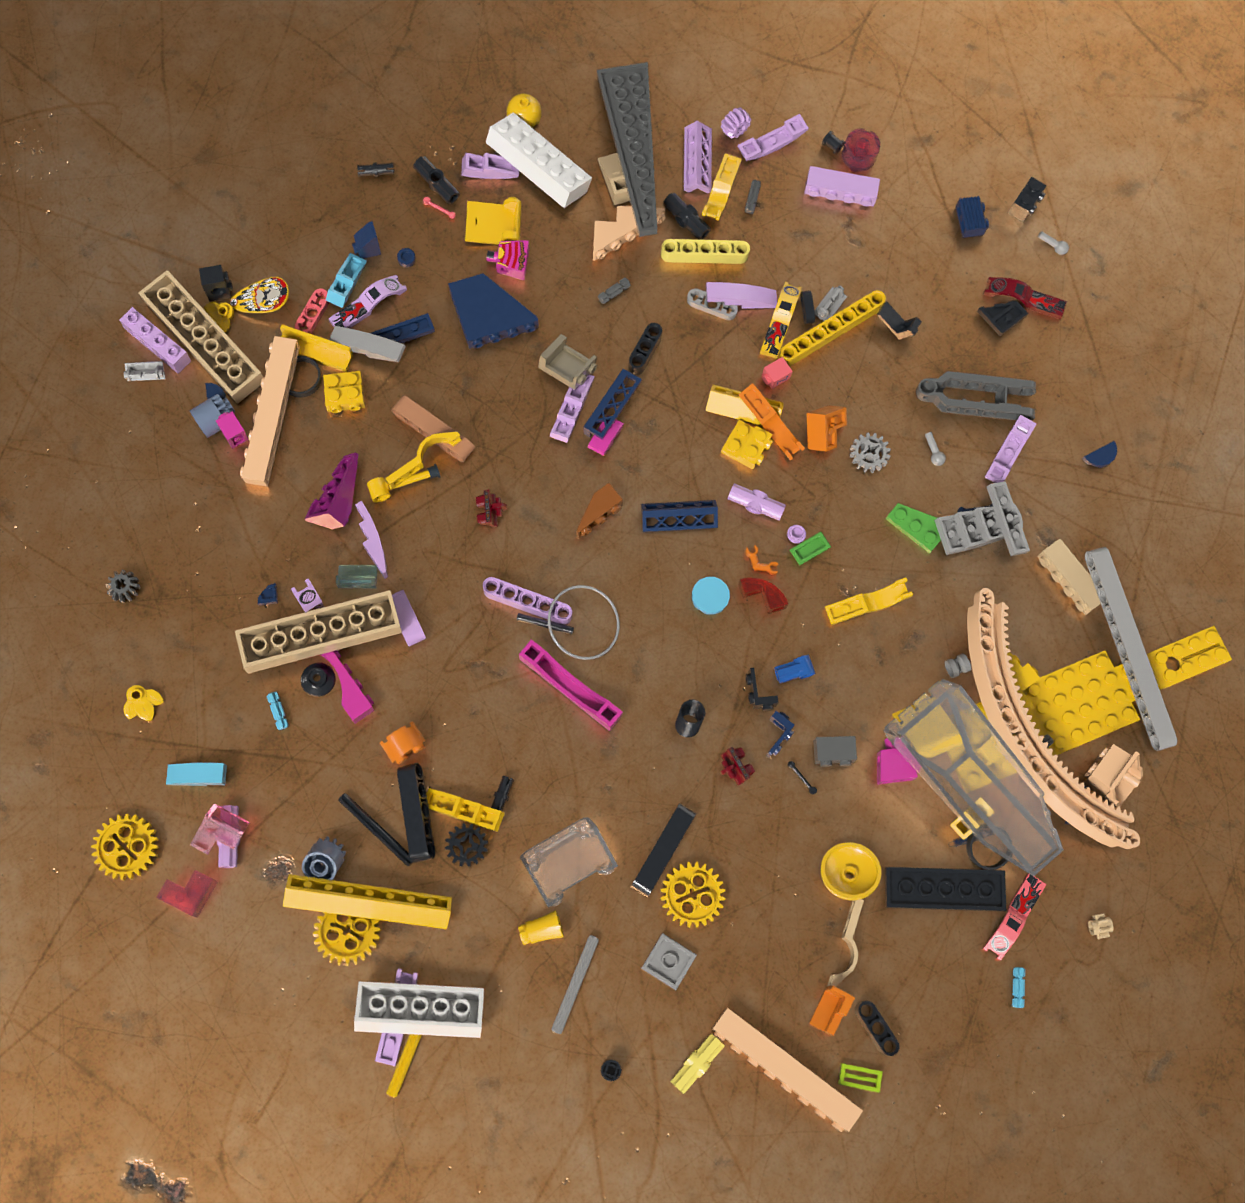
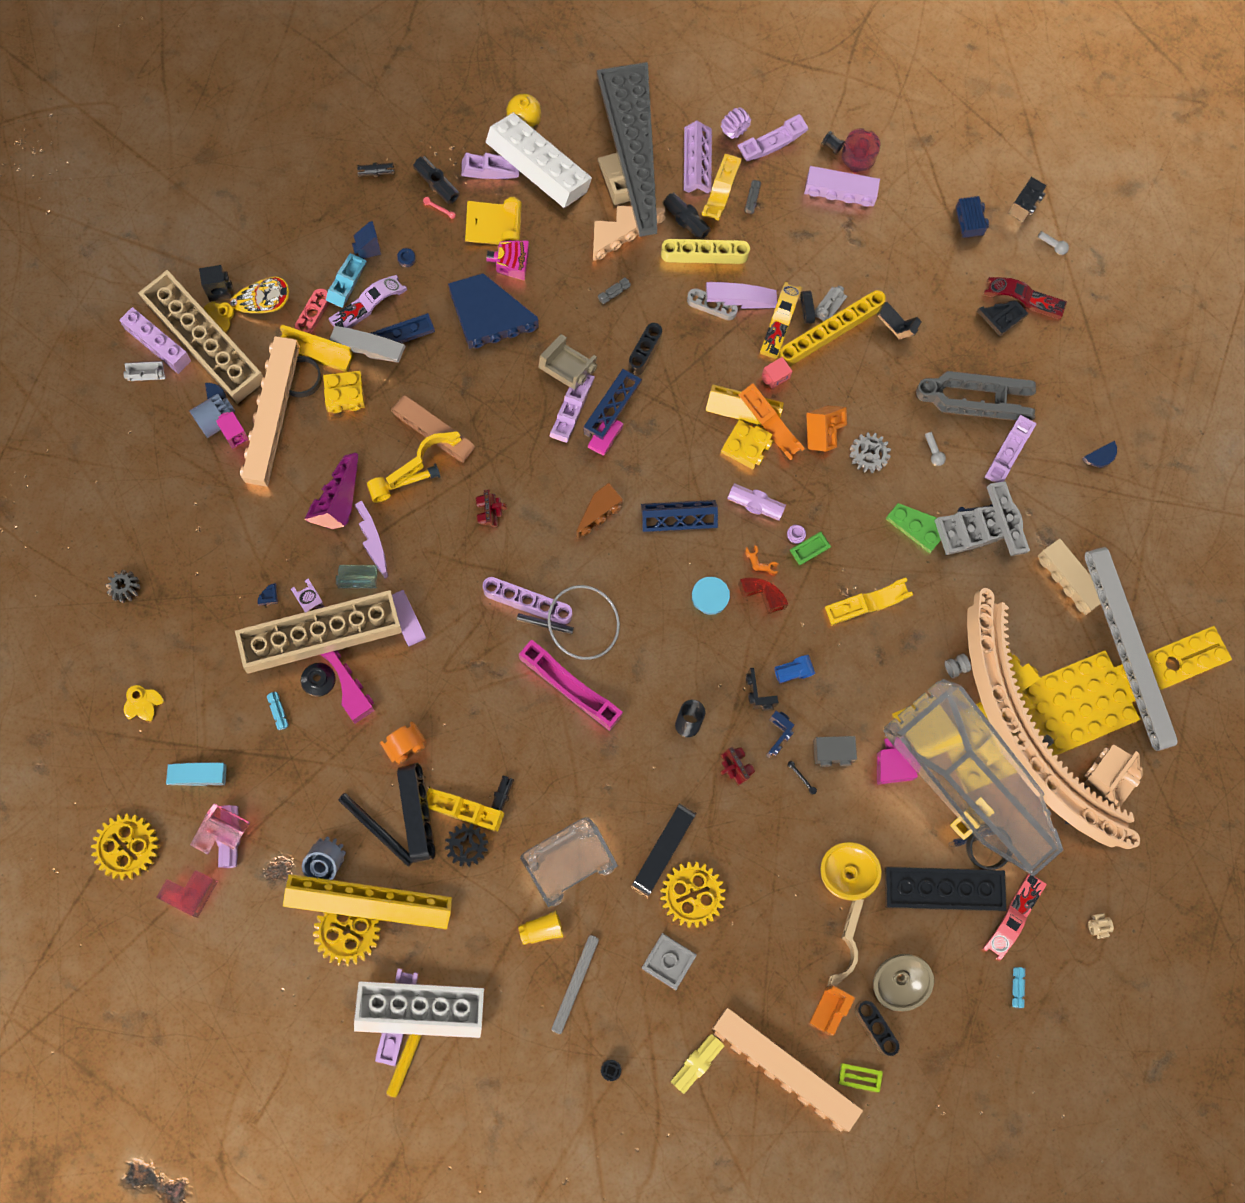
none -> dark tan dish [873,954,934,1011]

